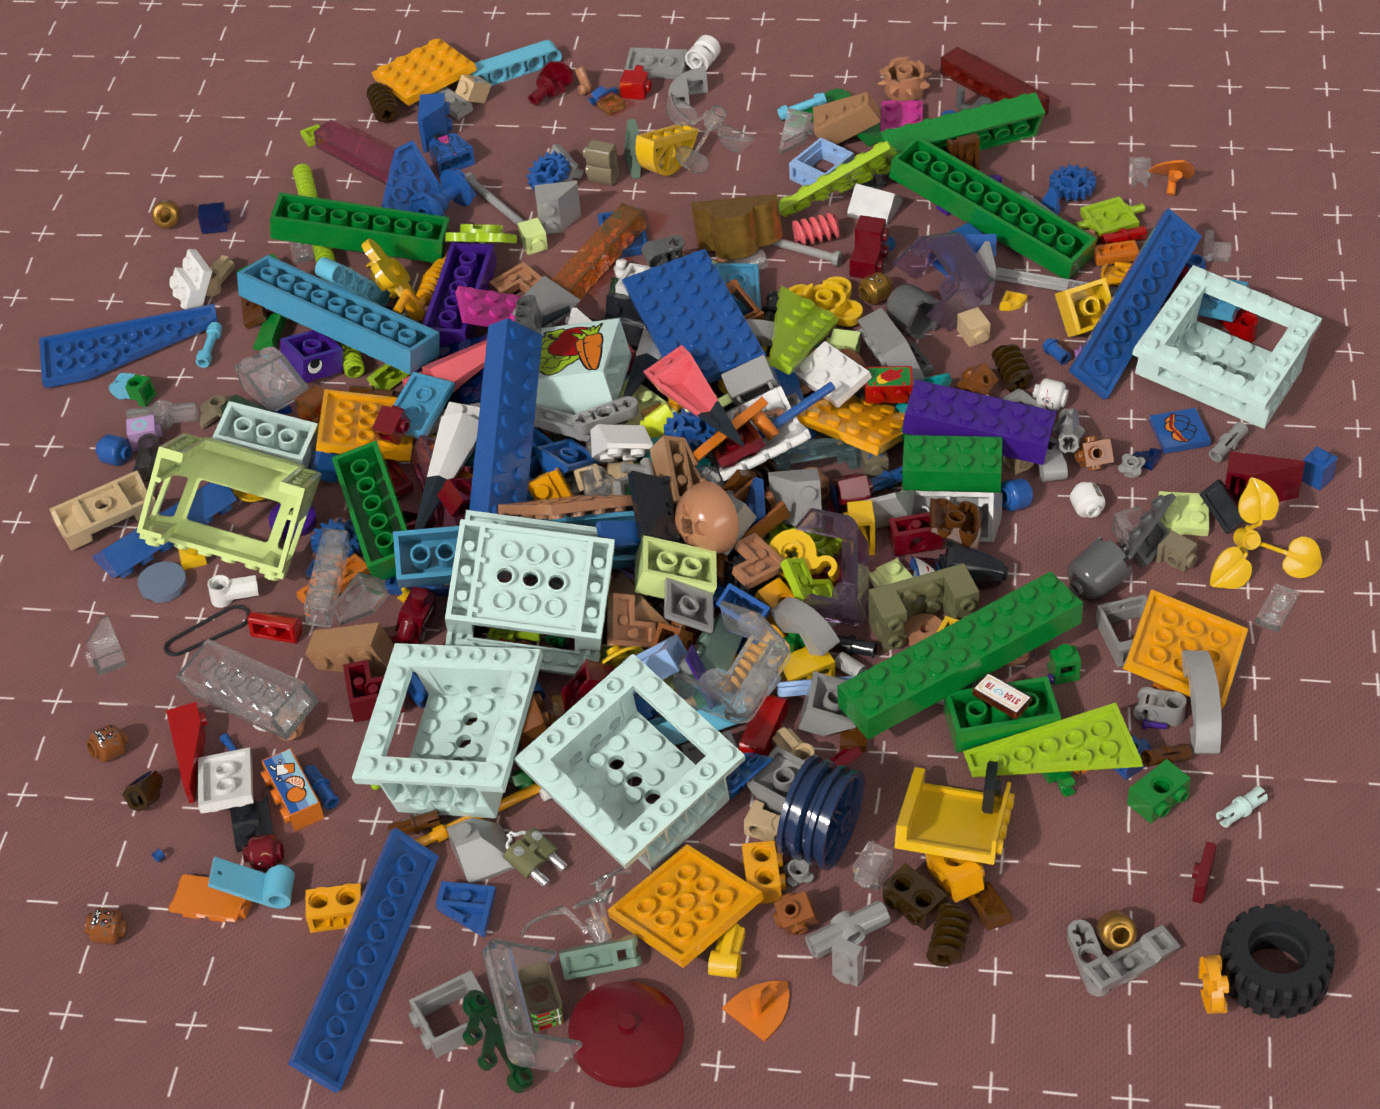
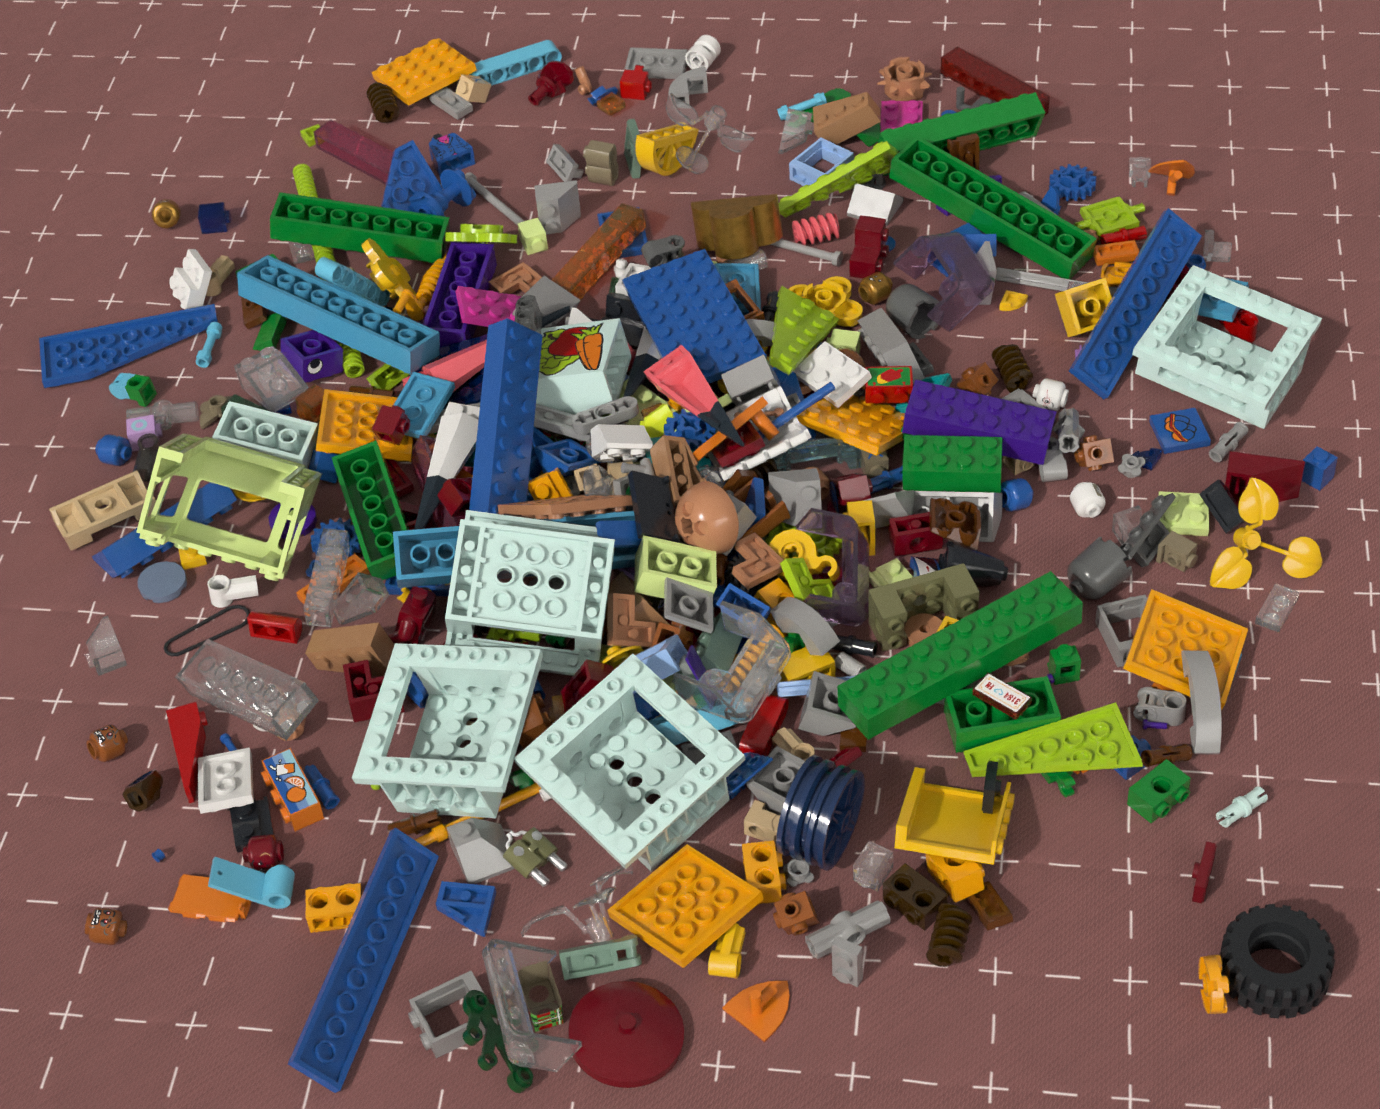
blue slope [417,93,453,153] -> none
blue gear [526,151,571,191] -> none
tan brick [957,307,990,347] -> none
blue pin [1042,338,1071,365] -> none
light grey beam [1067,920,1111,997] -> none
light grey slope [1083,925,1181,991] -> none
pearl gold head [1097,910,1137,951] -> none

